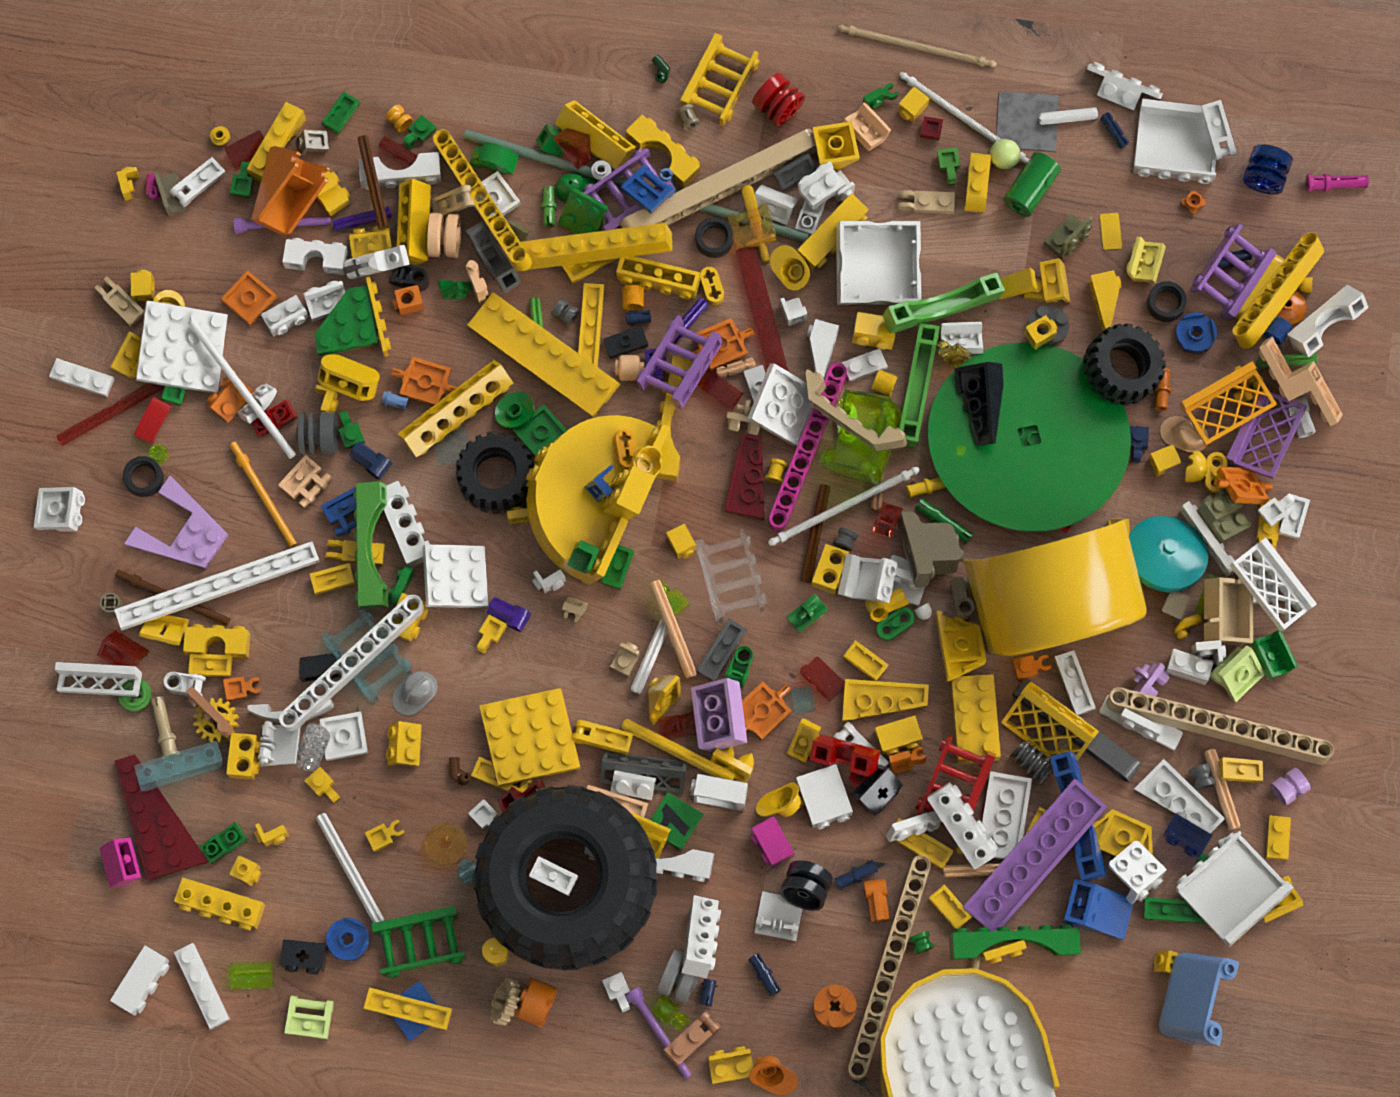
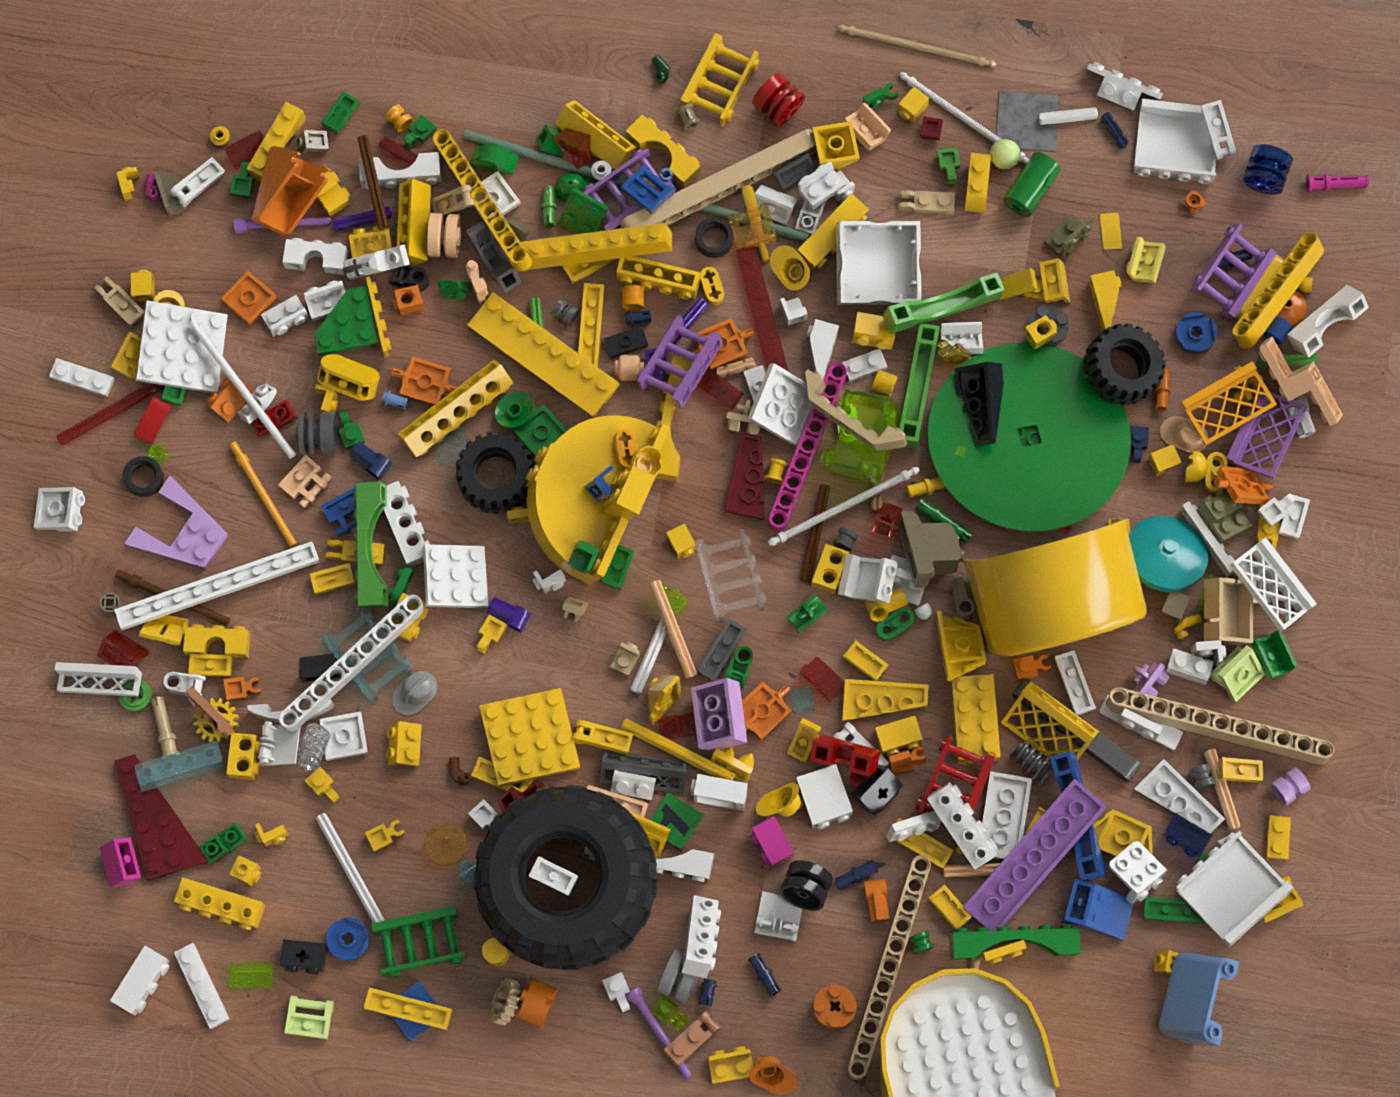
black tyre [1147,281,1187,322] -> none

